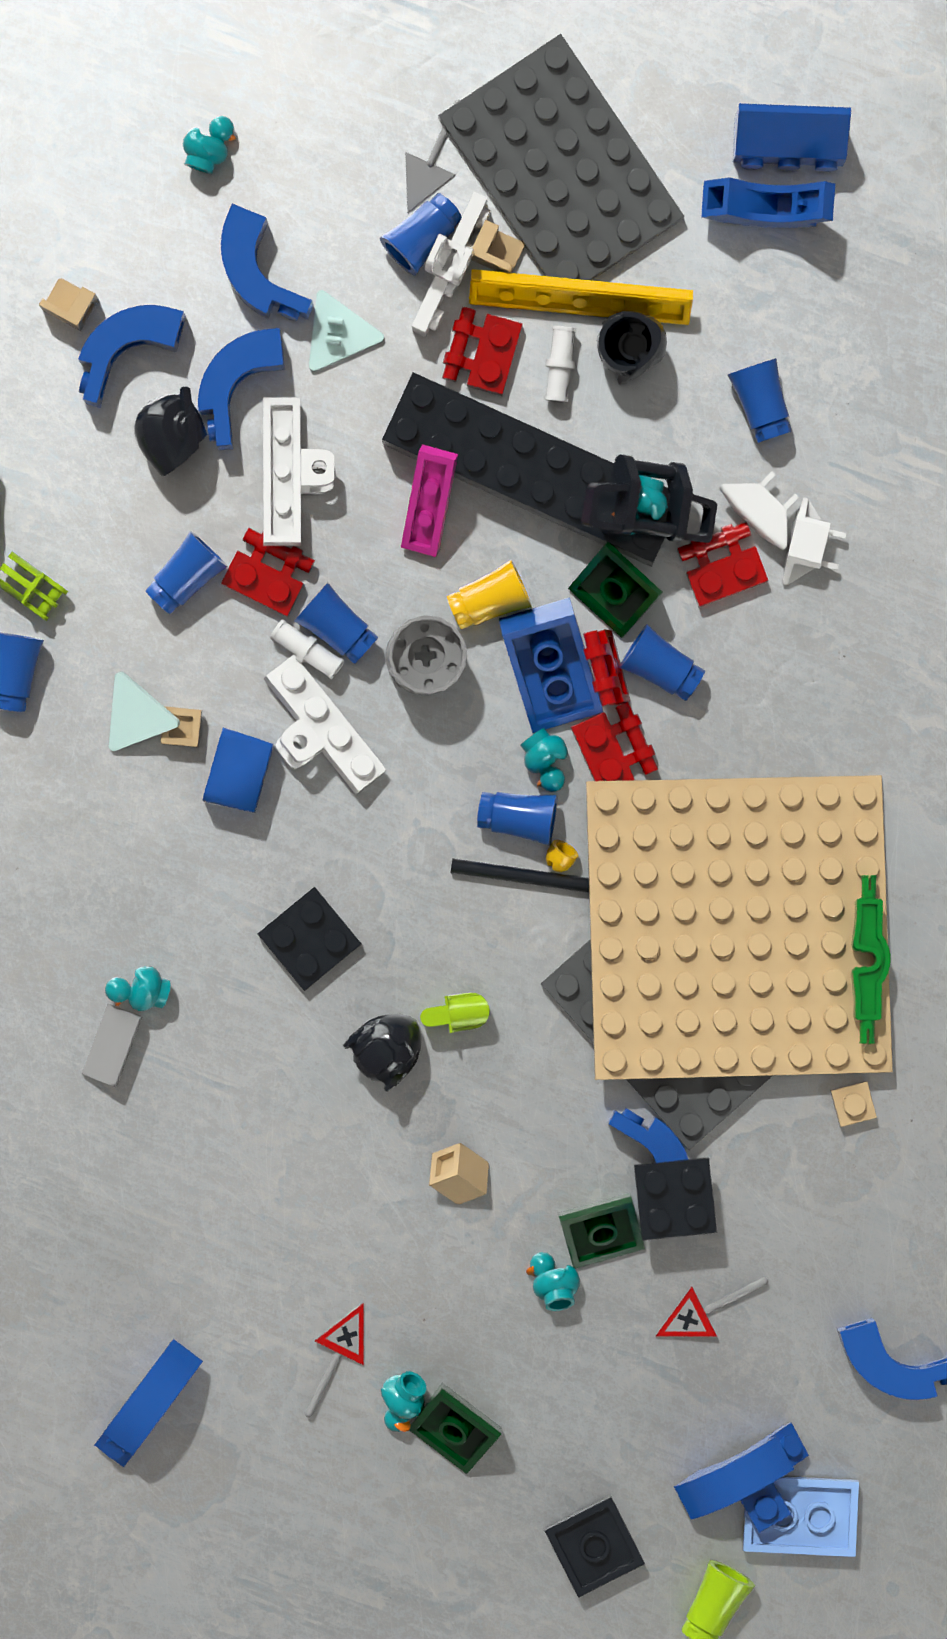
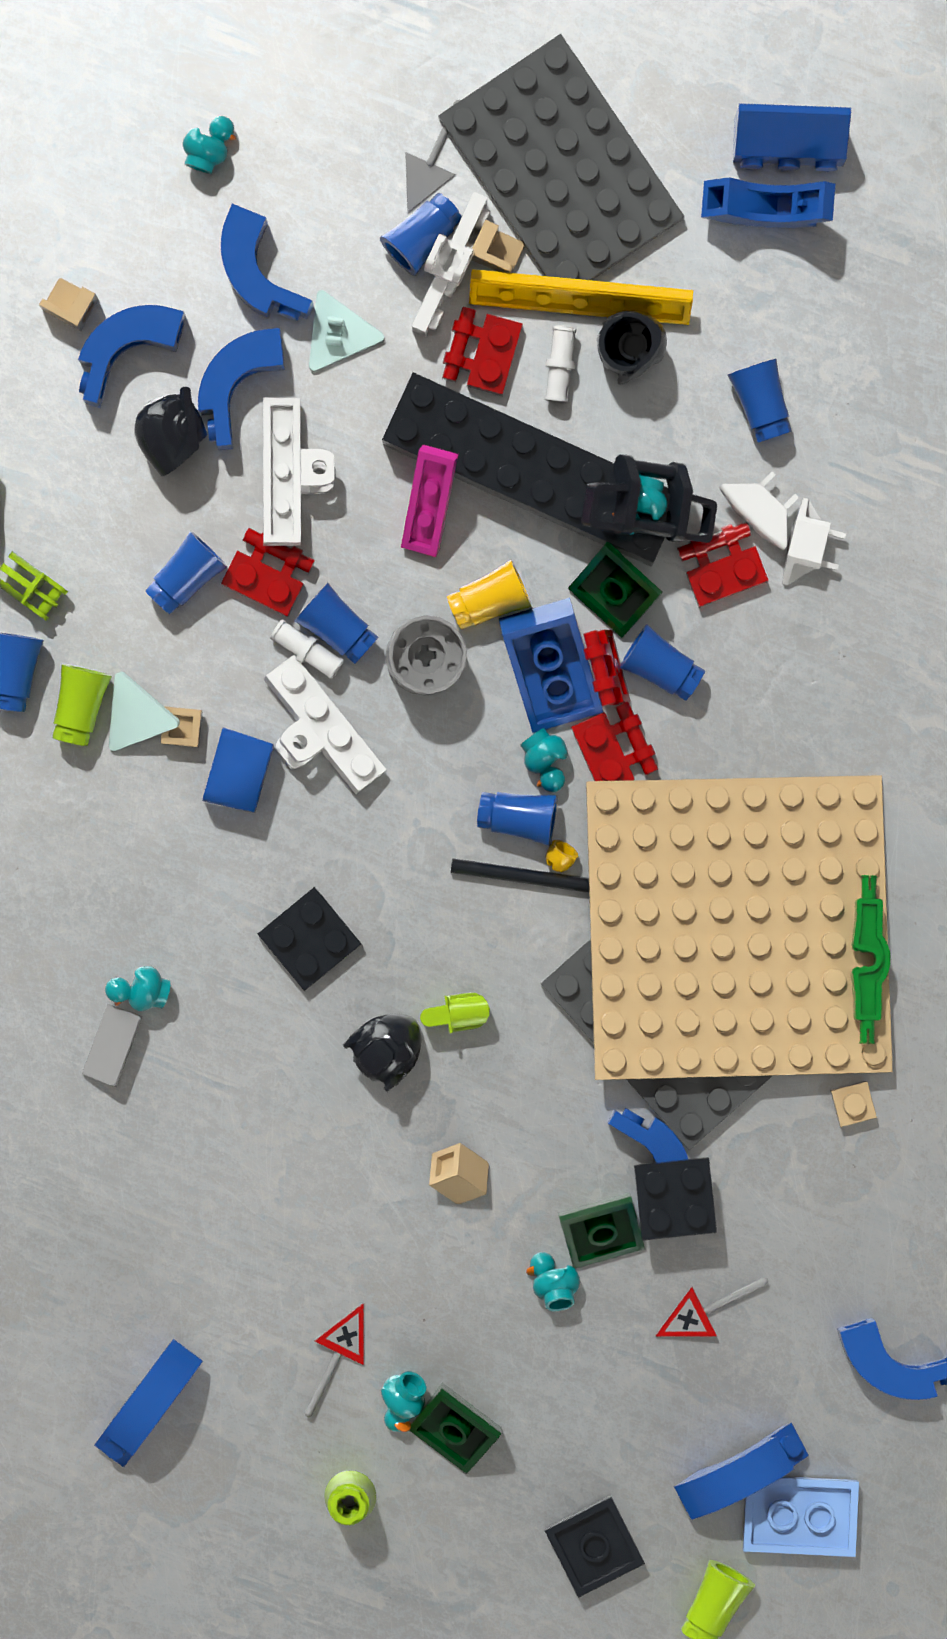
blue plate [740,1483,791,1533] -> none
none -> lime plant [52,664,112,746]
none -> lime plant [324,1470,376,1525]

